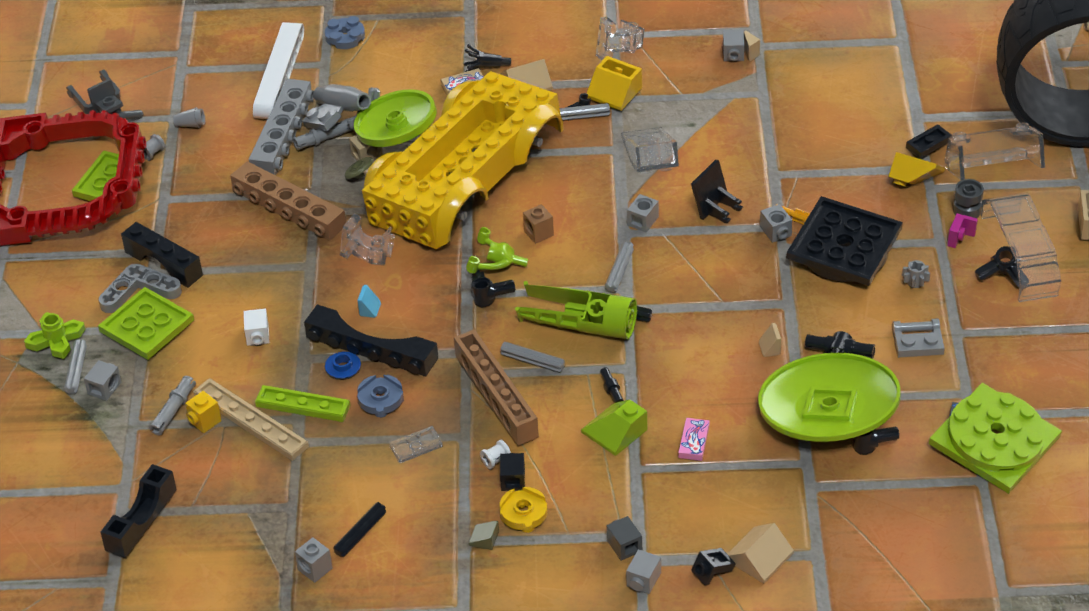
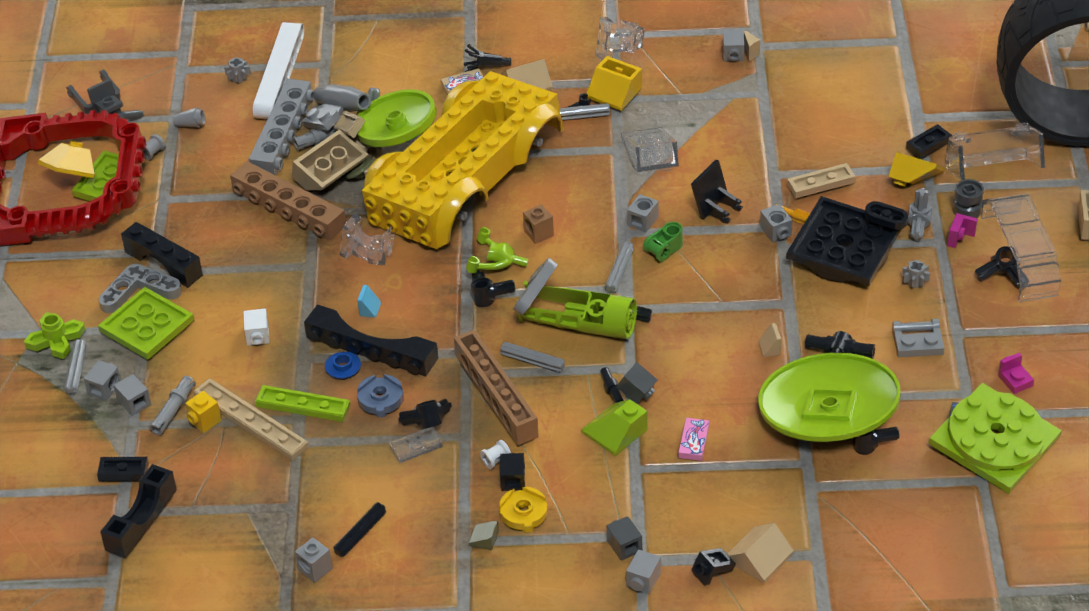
sand blue plate [325,16,365,49] -> none
none -> yellow slope [37,141,95,178]
none -> black plate [97,457,149,481]
none -> light grey brick [114,374,151,416]
none -> light grey gear [224,58,251,83]
none -> tan slope [292,129,369,190]
none -> tan tile [334,111,366,138]
none -> black axle [398,399,452,429]
none -> light grey beam [513,258,558,315]
none -> dark grey brick [616,362,658,404]
none -> bright green piece [643,222,683,262]
none -> tan plate [787,163,856,199]
none -> black plate [865,201,908,230]
none -> light grey axle [908,188,932,241]
none -> dark pink bracket [998,353,1034,394]

